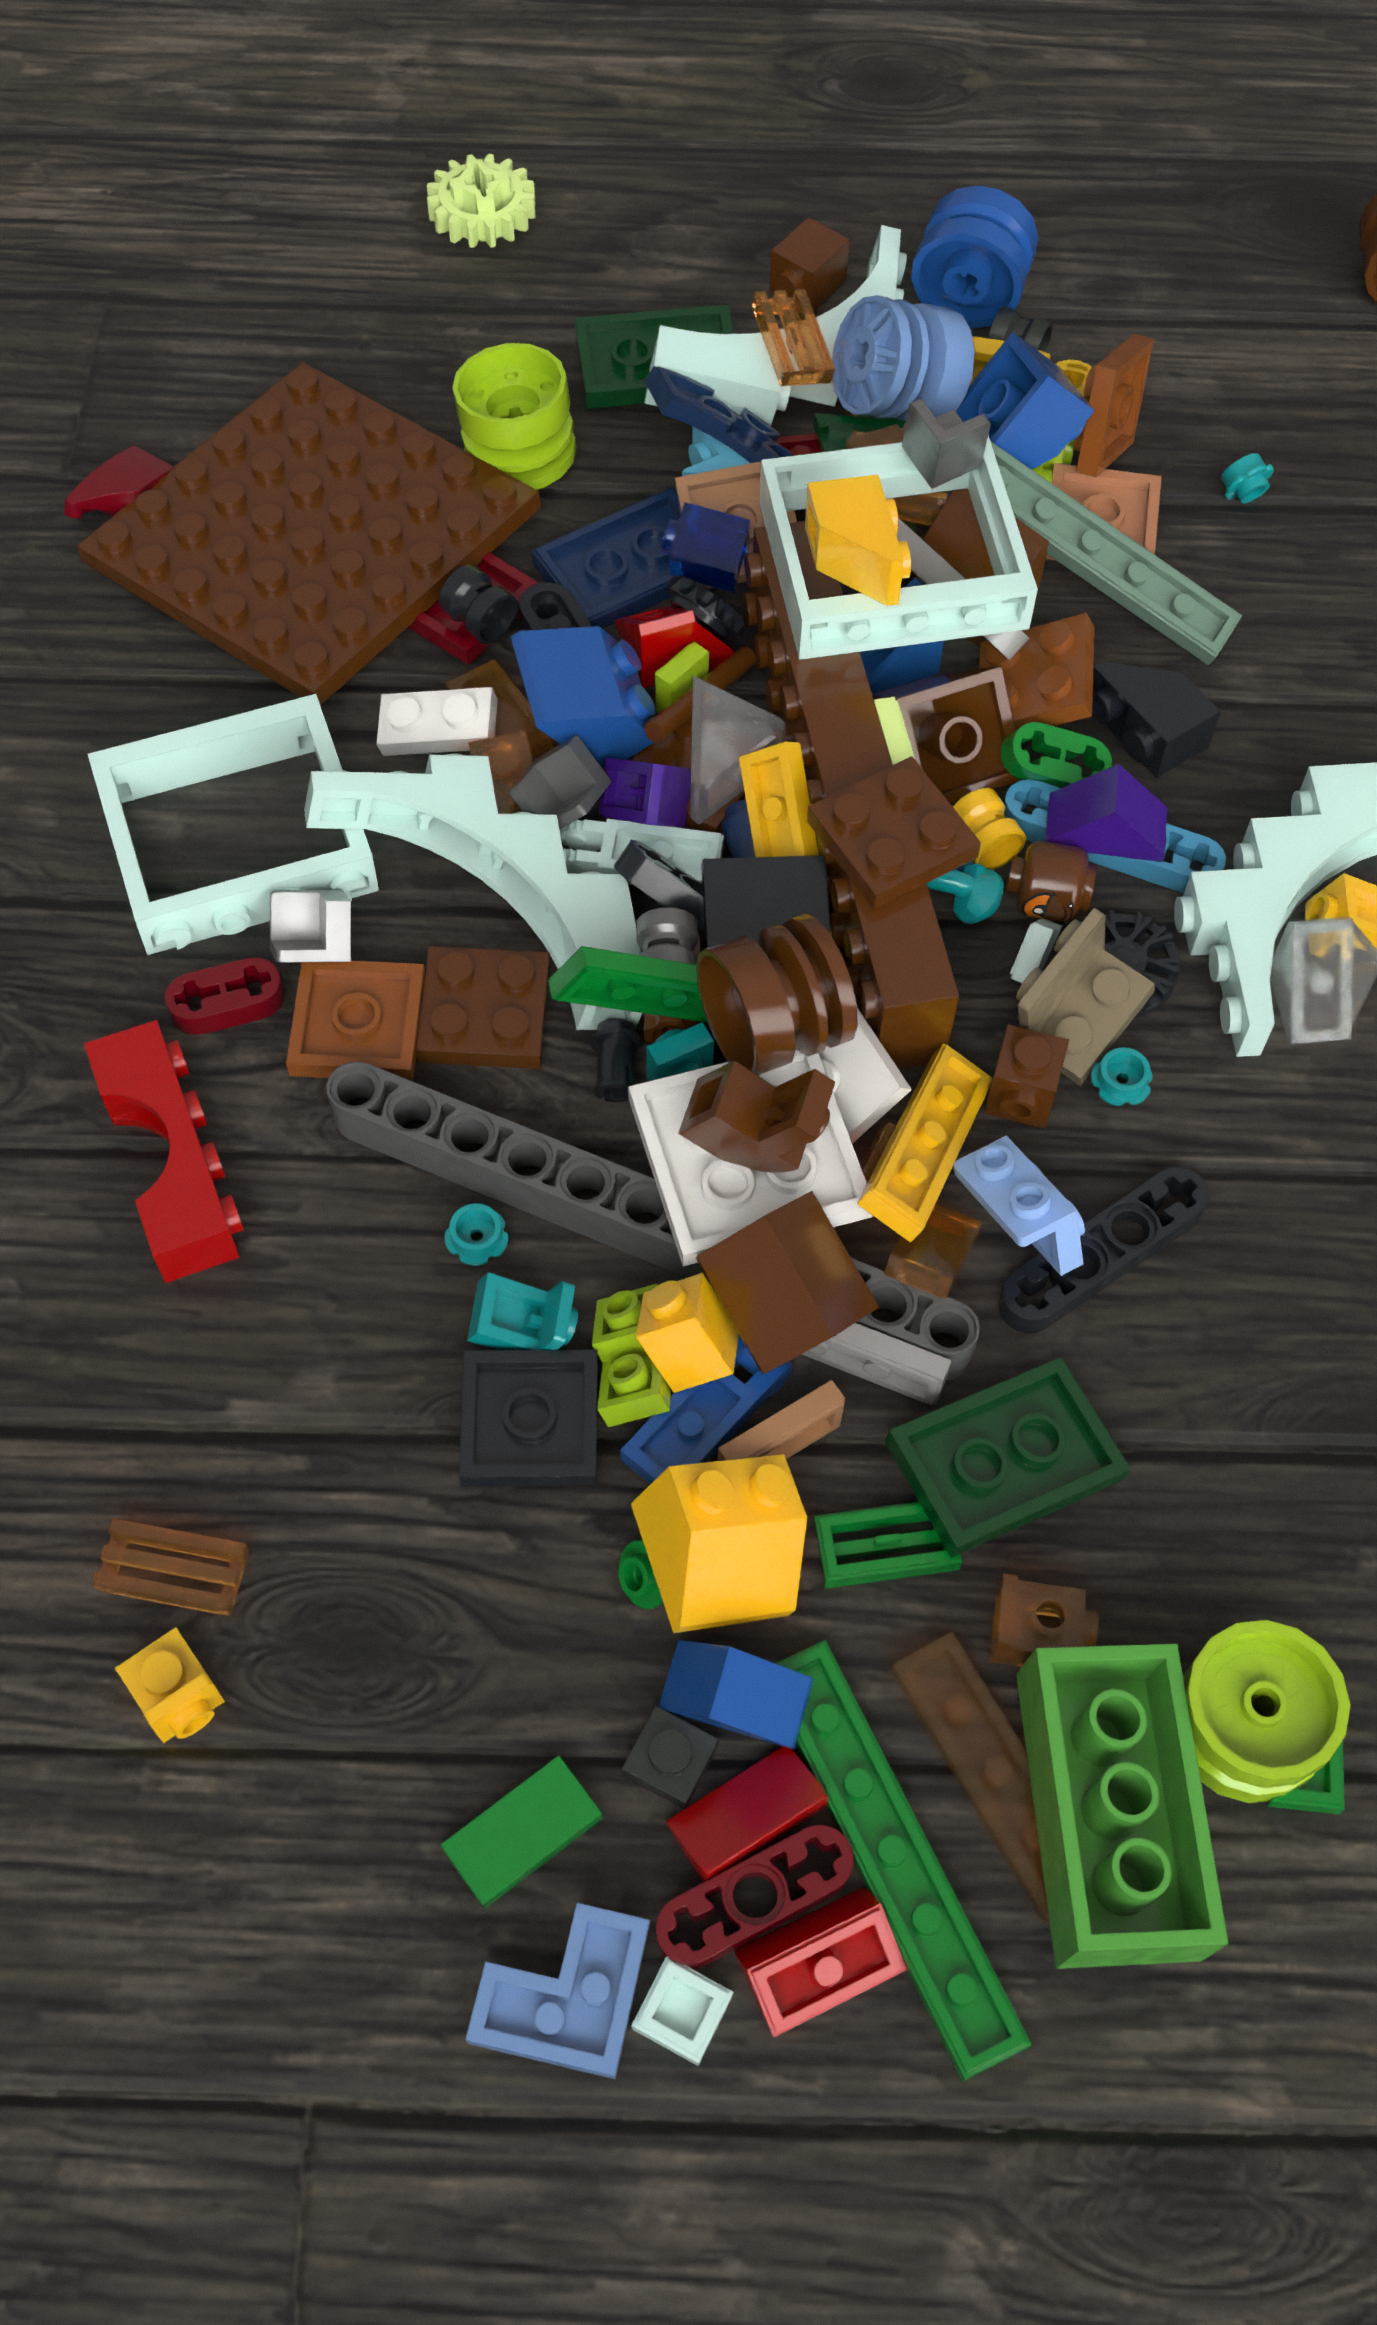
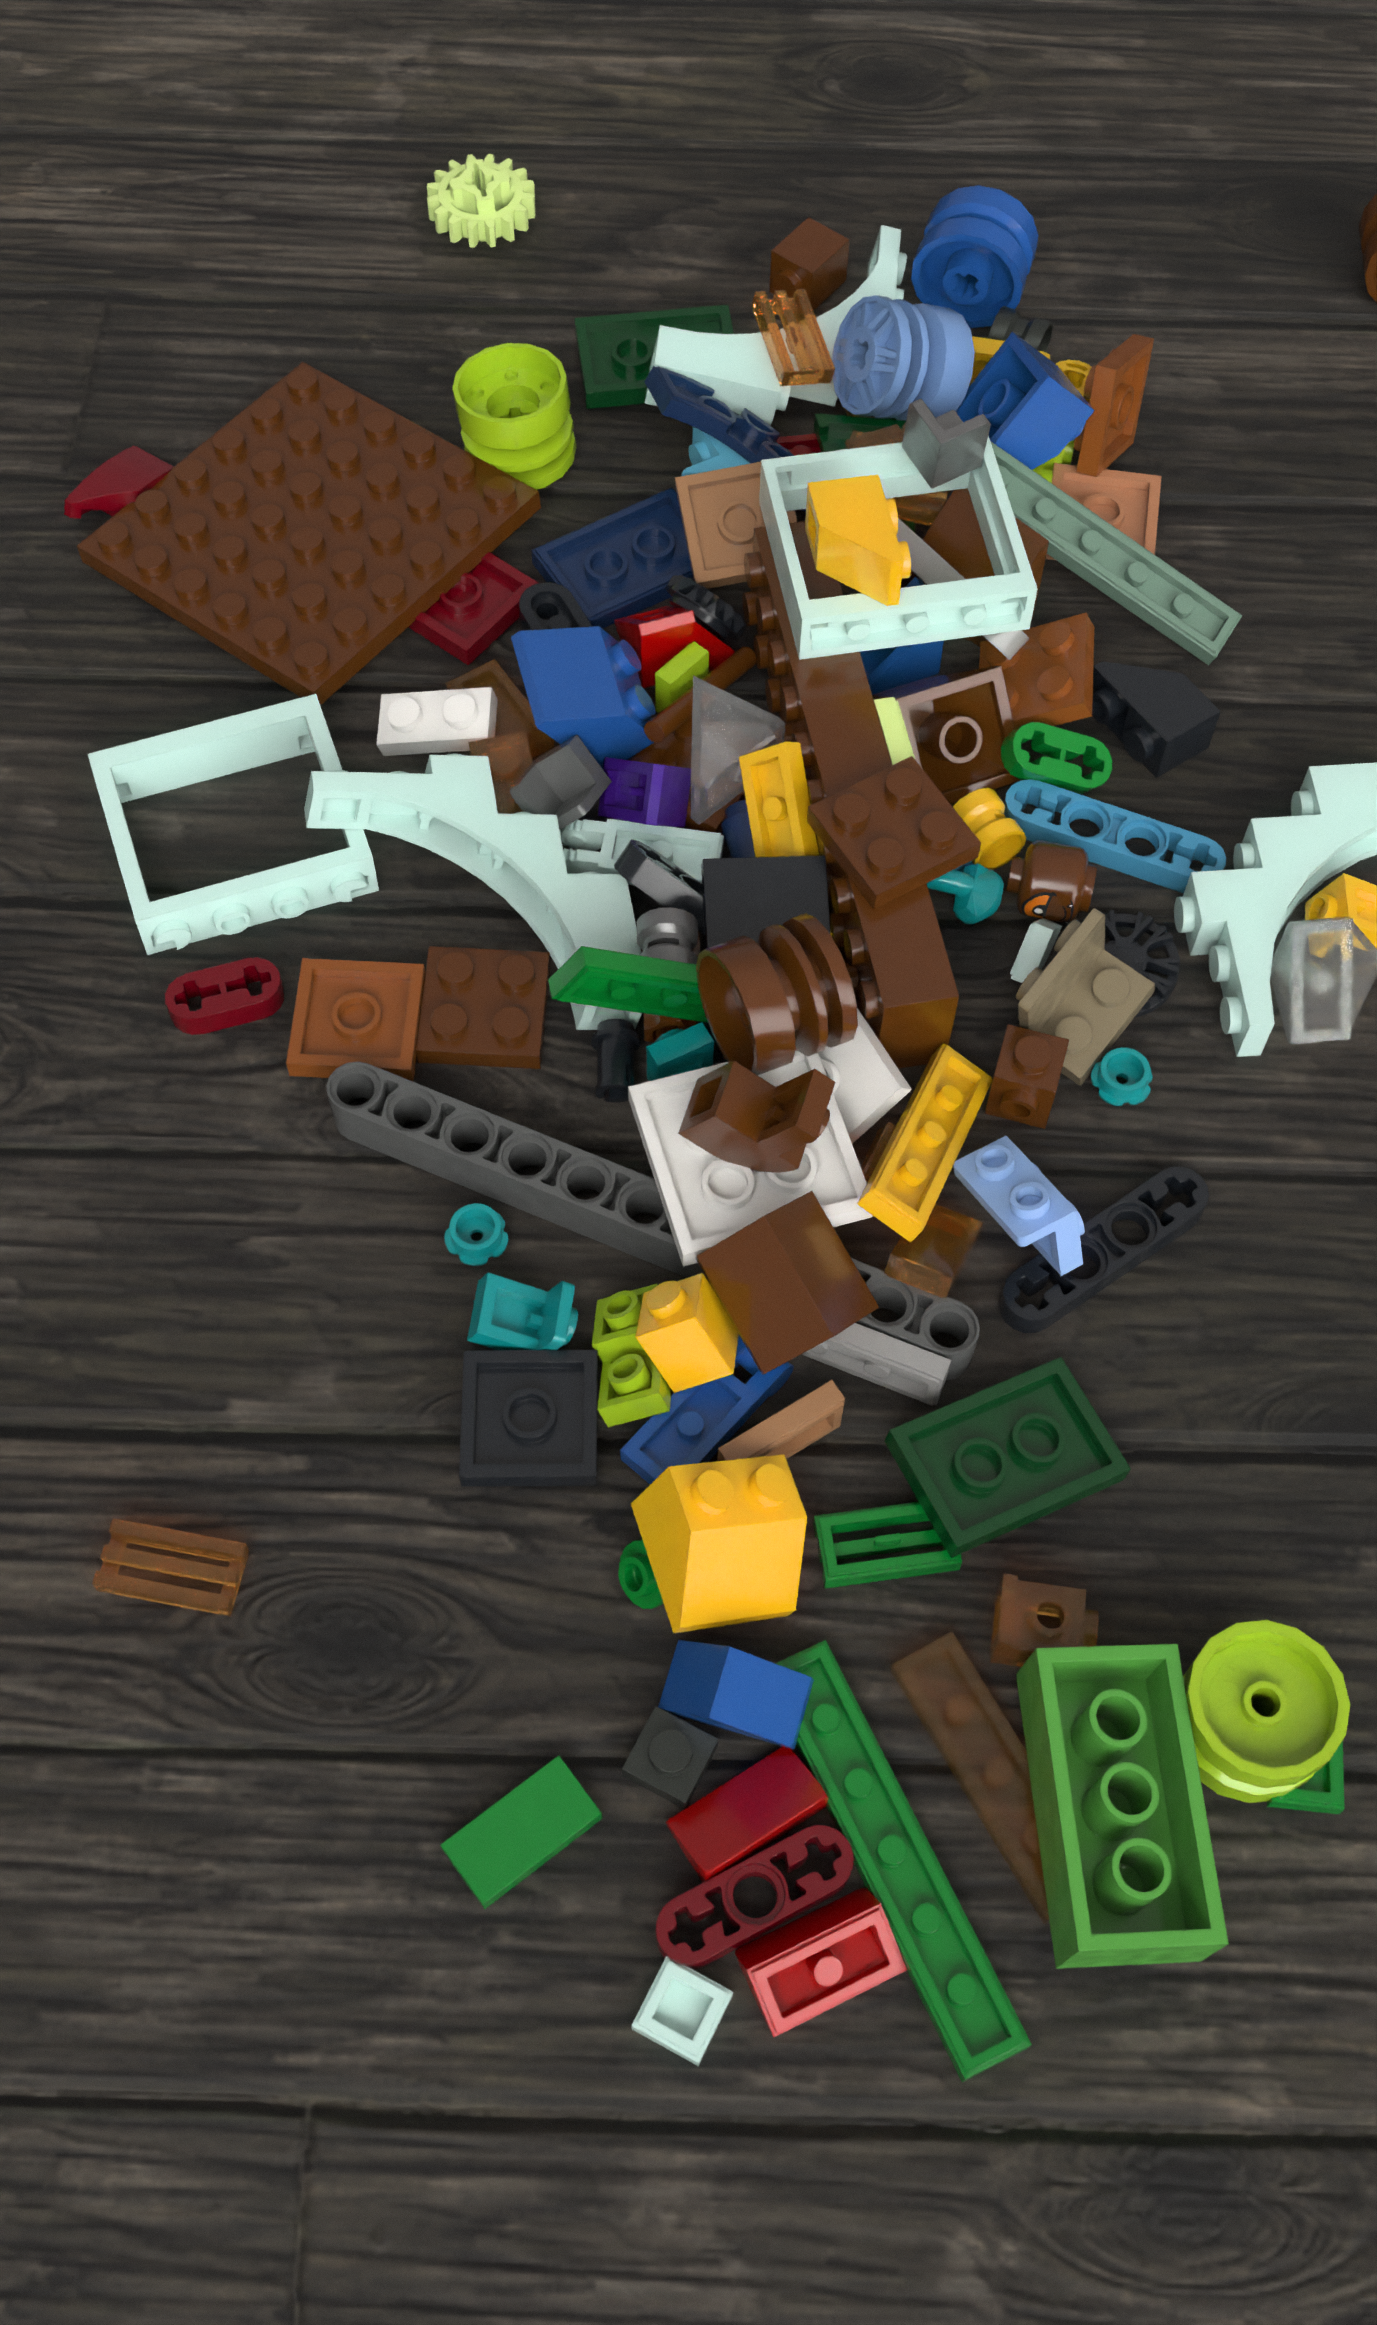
red arch [83,1020,244,1283] -> none
yellow bracket [115,1627,225,1743] -> none
panel [270,890,351,962] -> none
black wheel [438,564,519,644] -> none
medium blue plate [466,1903,650,2079] -> none
clear blue brick [662,502,750,593] -> none
dark purple slope [1045,764,1168,862] -> none
teal plate [1221,453,1274,503] -> none

